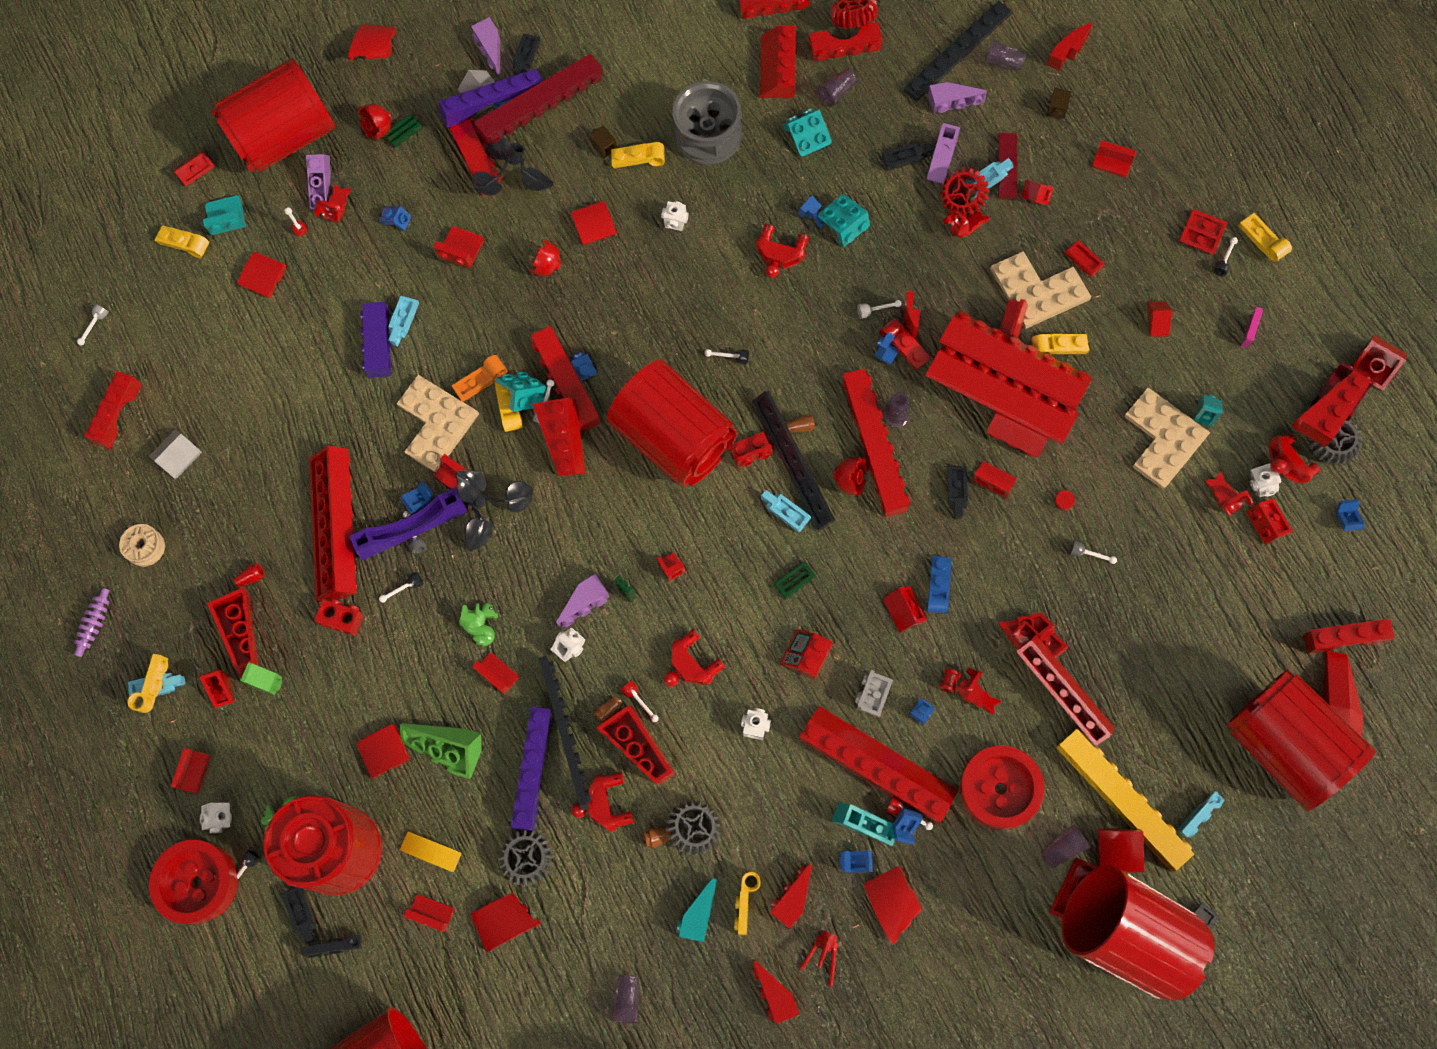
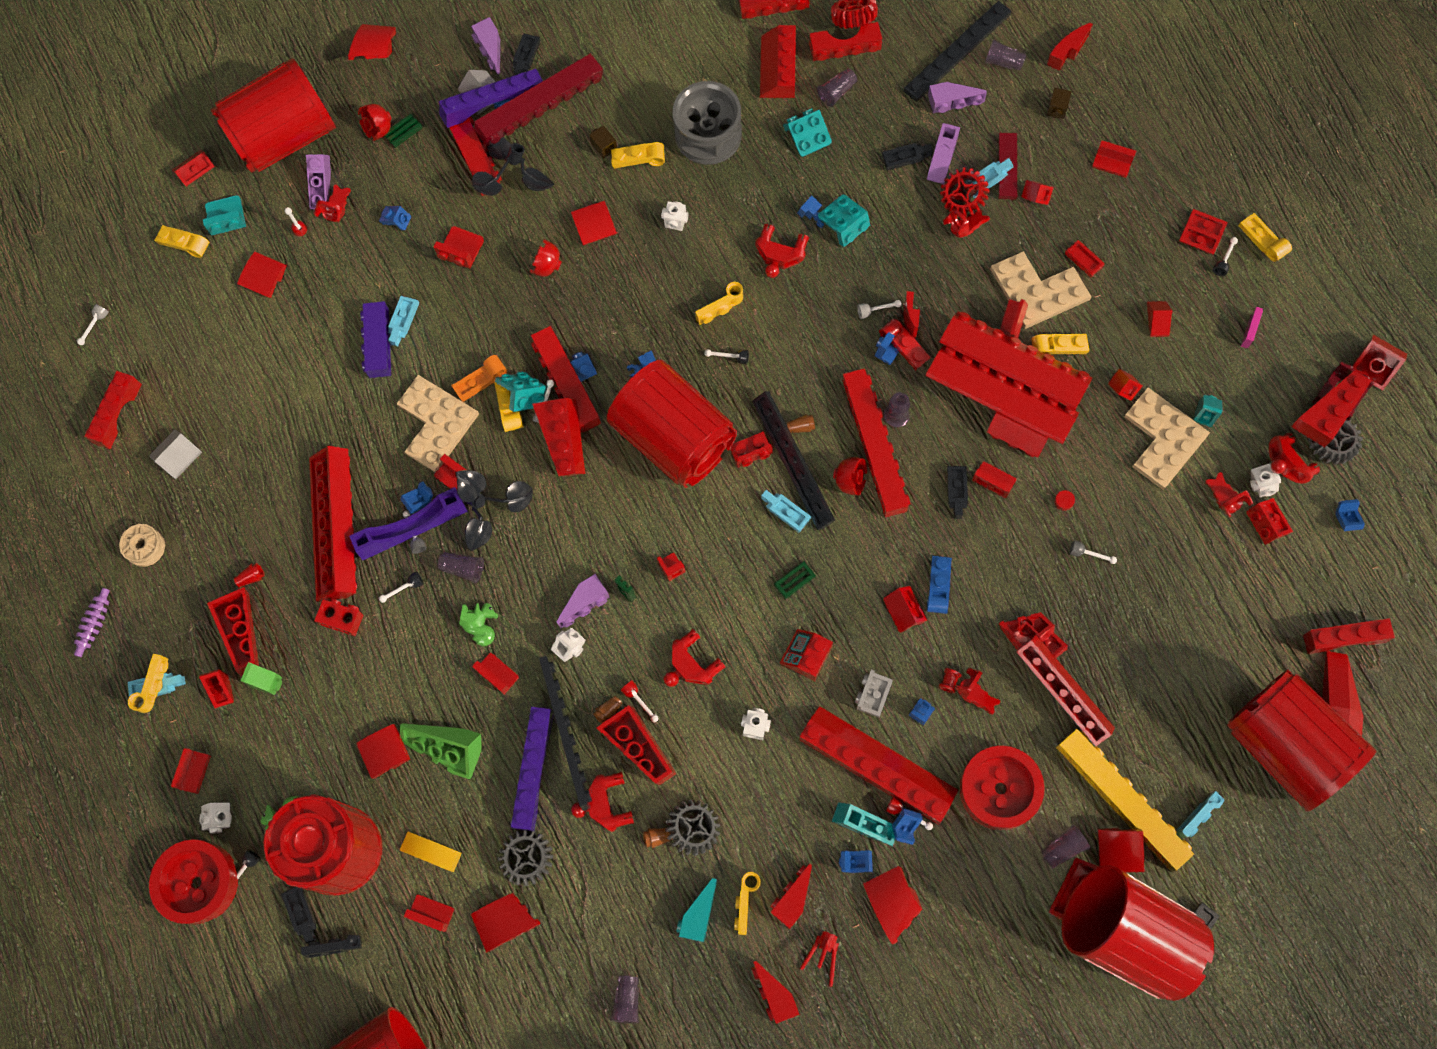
none -> plant [438,552,484,583]
none -> blue piece [627,351,656,378]
none -> yellow plate [695,282,743,325]
none -> red panel [1108,369,1143,401]

